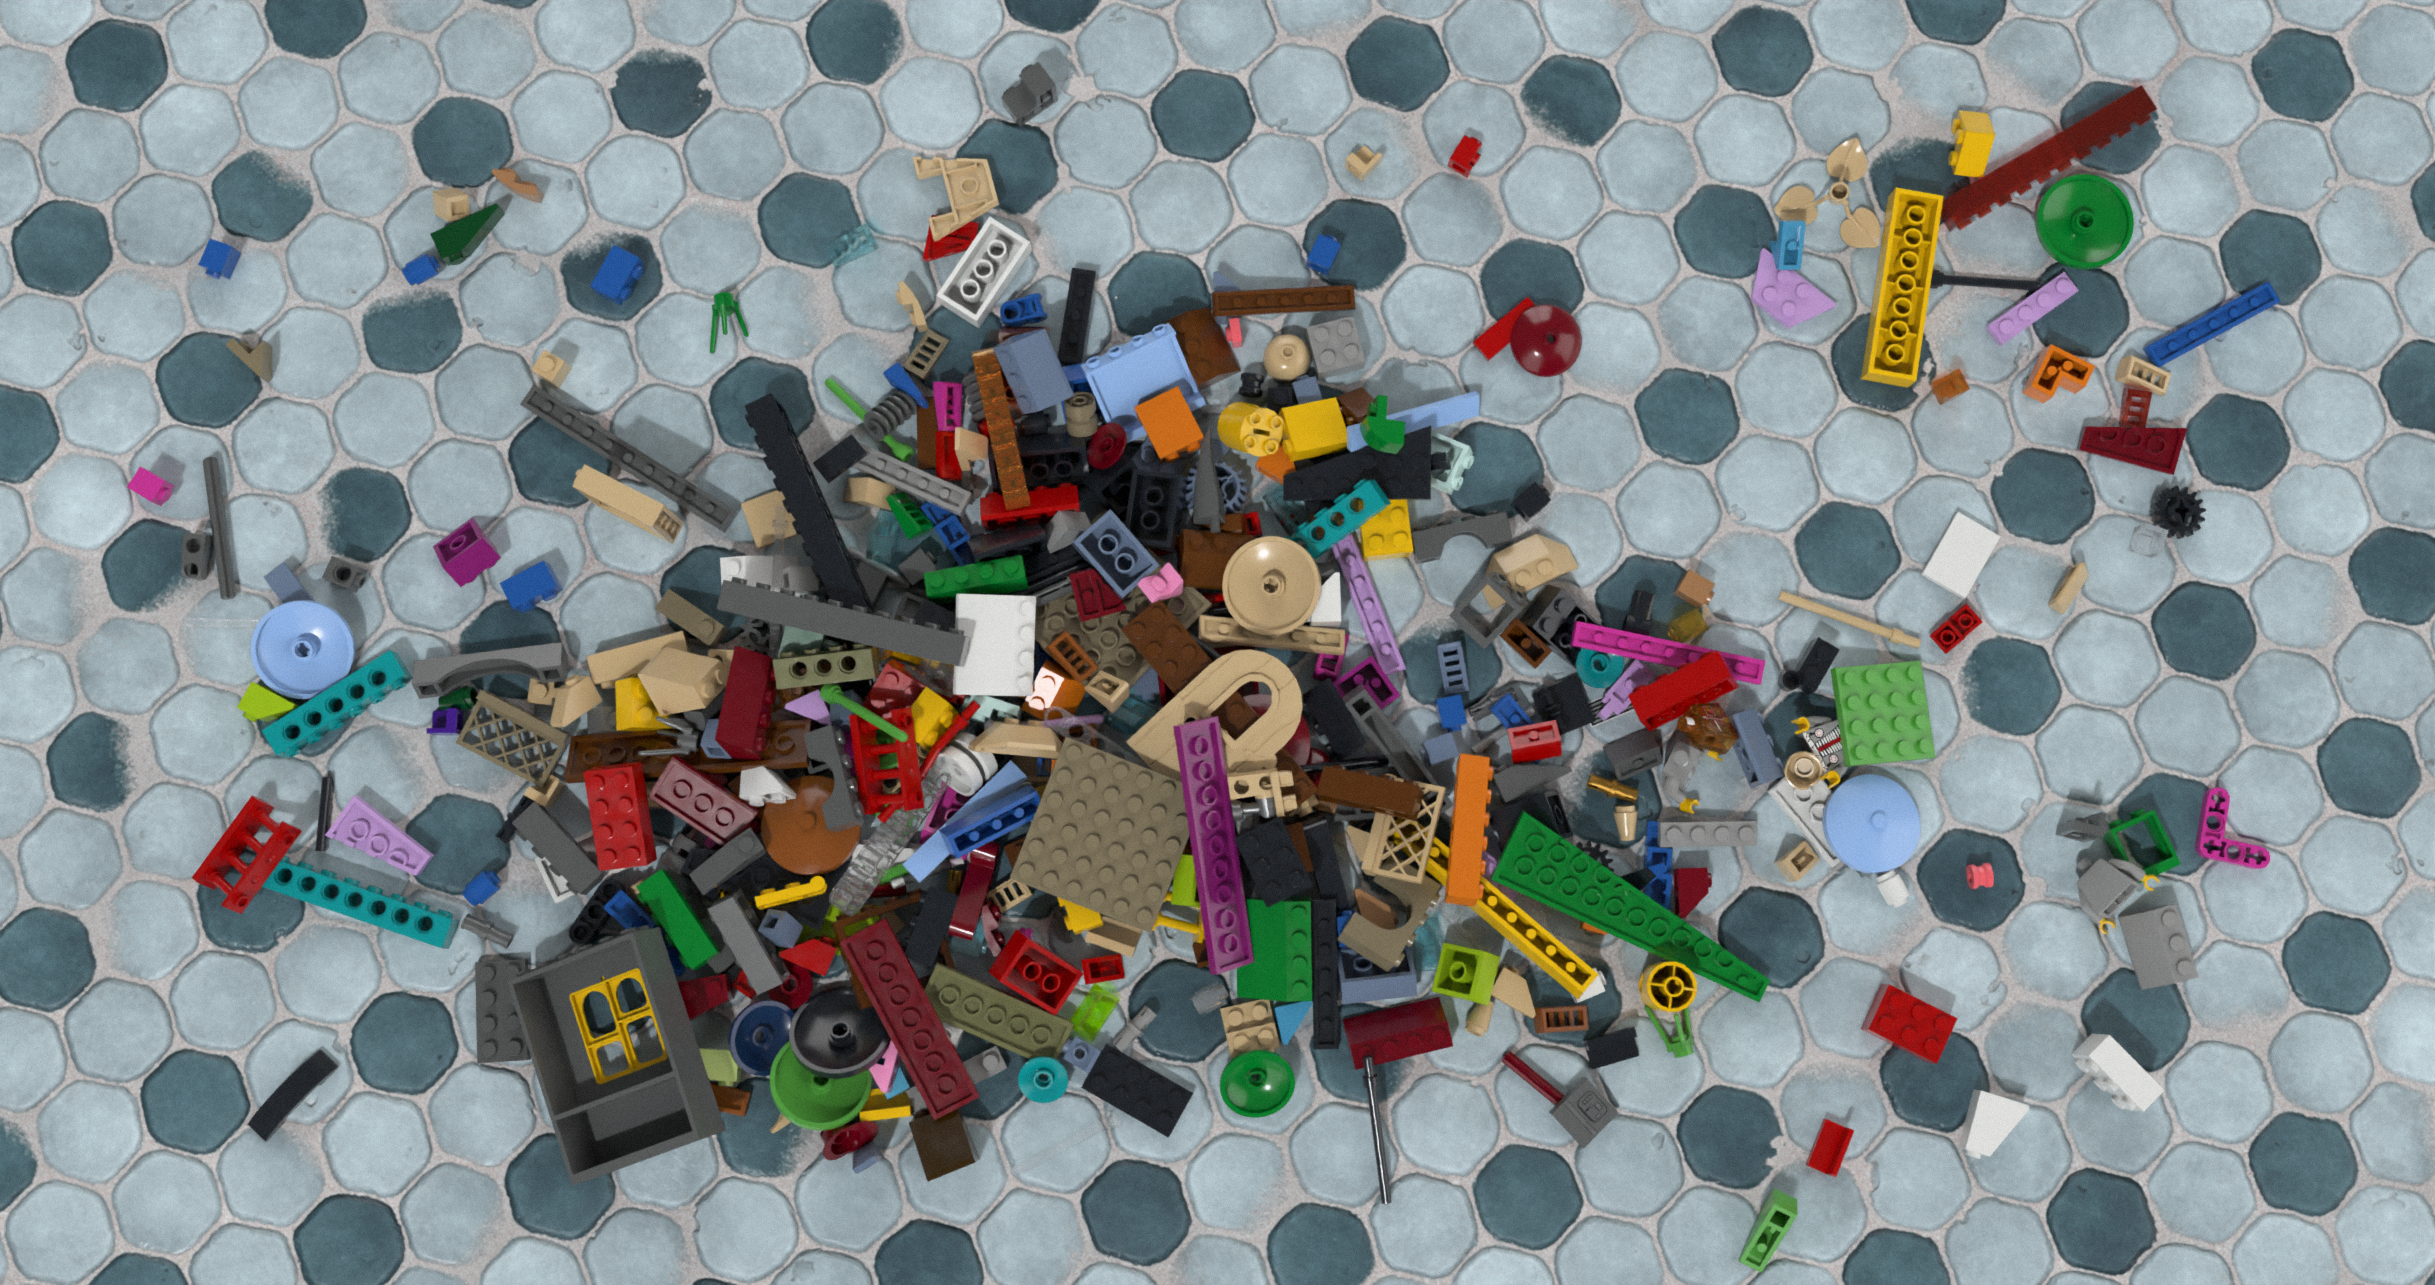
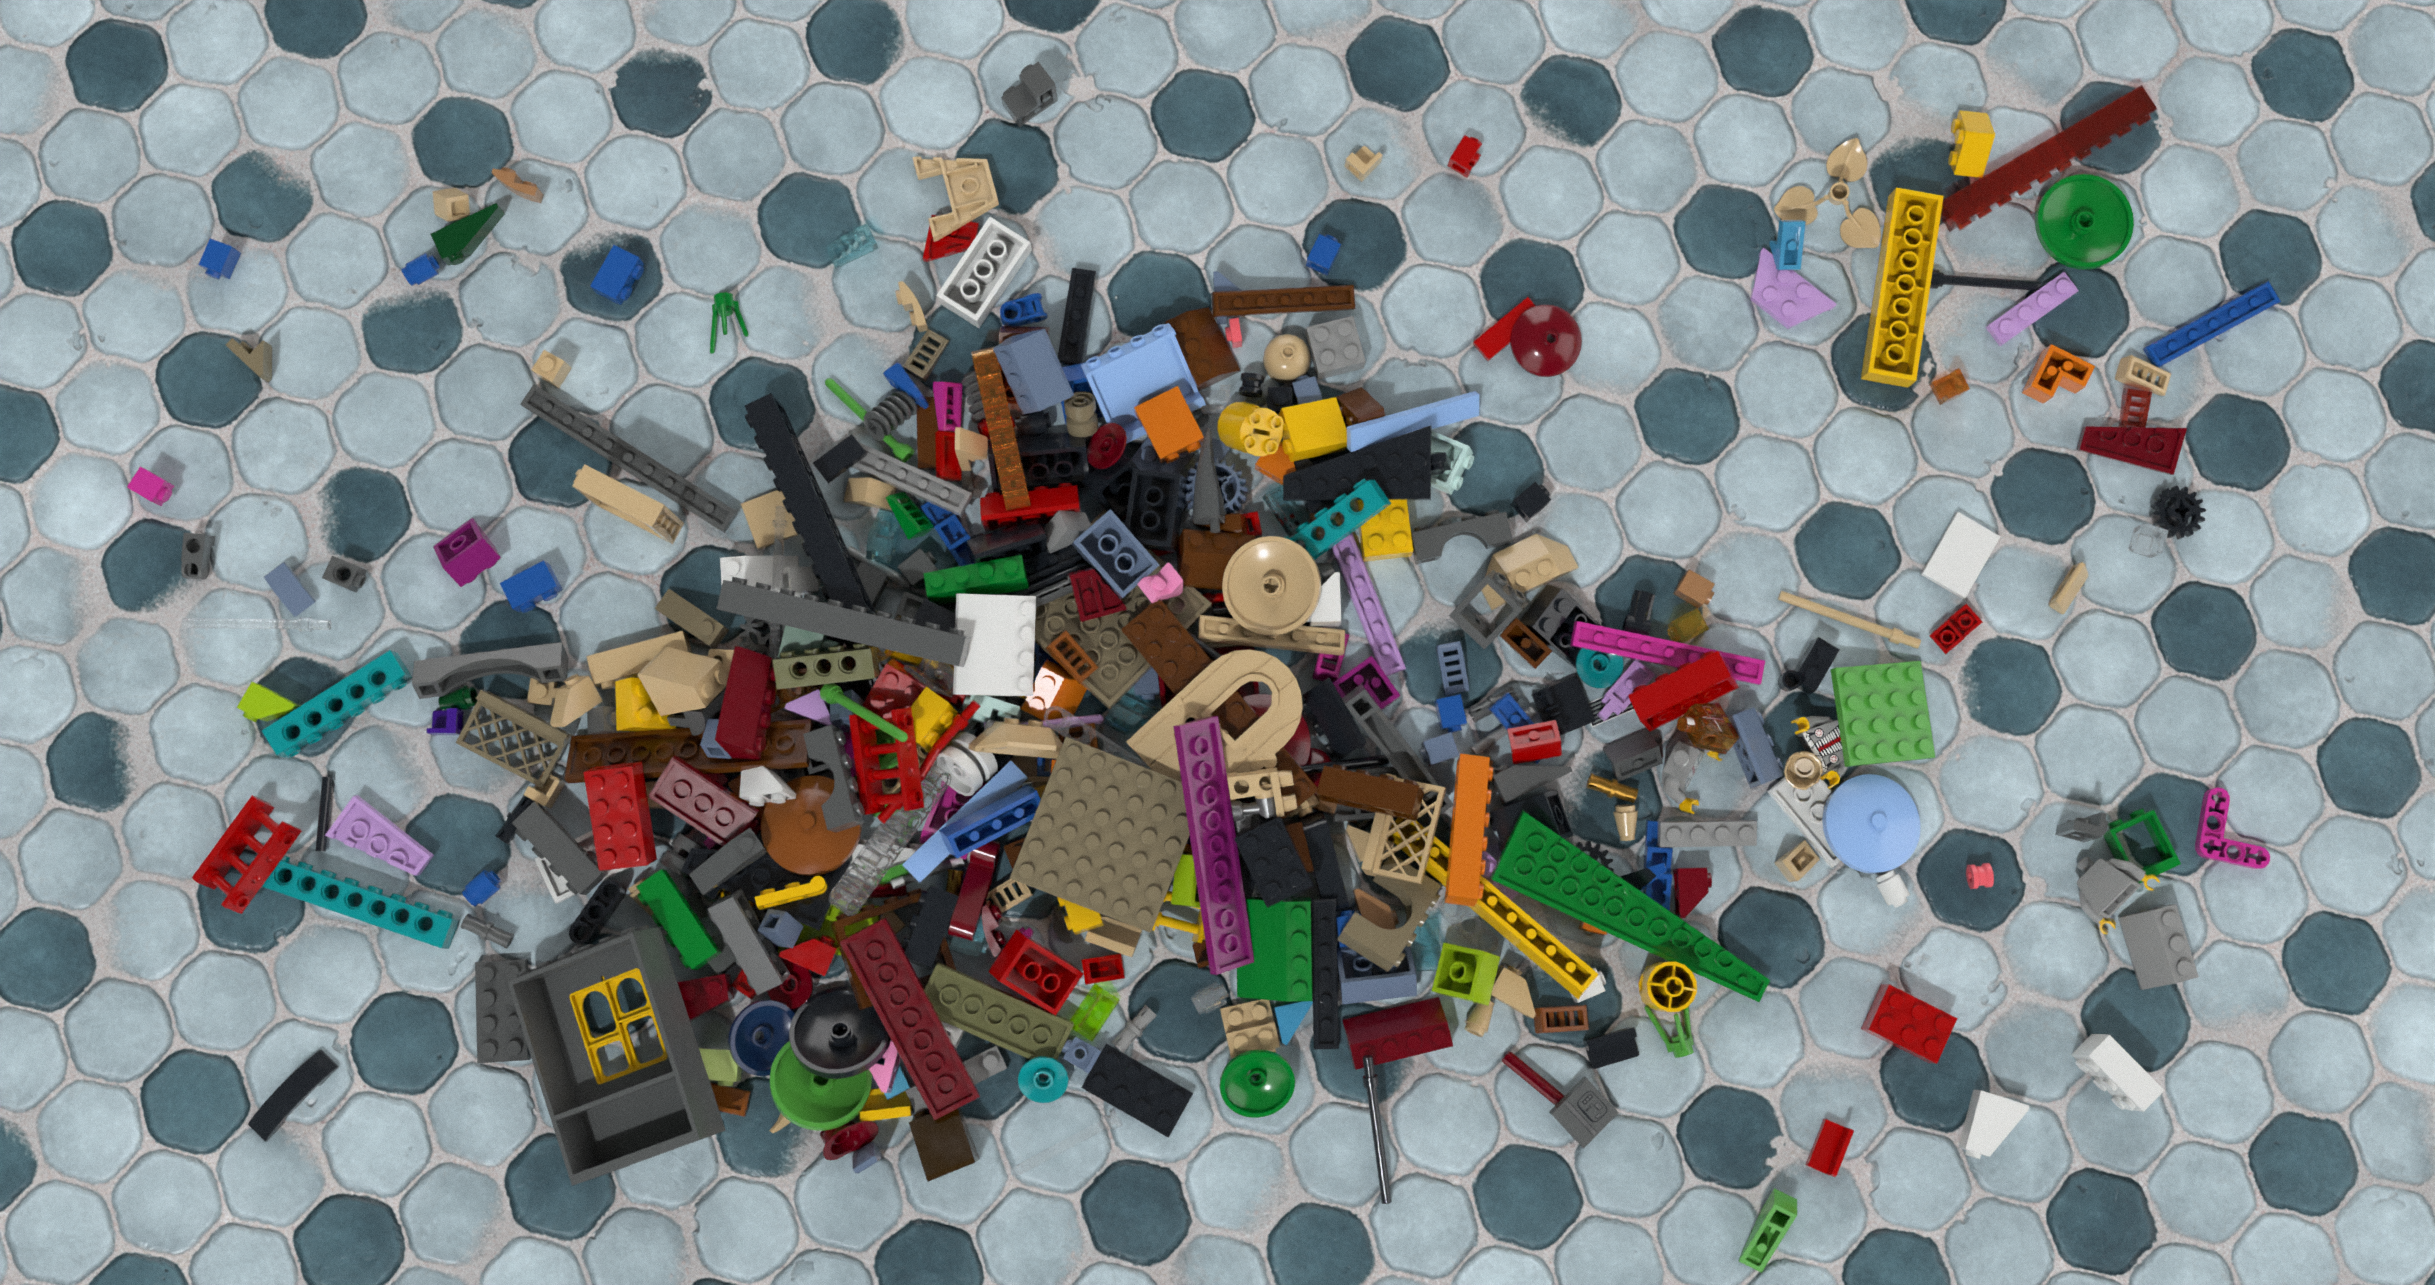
dark grey axle [203,457,236,600] -> none
light blue dish [250,600,356,699] -> none
blue slope [603,889,690,977] -> none
dark grey plant [638,716,702,756] -> none
tan slope [1084,670,1130,713] -> none
green brick [1360,395,1405,454] -> none

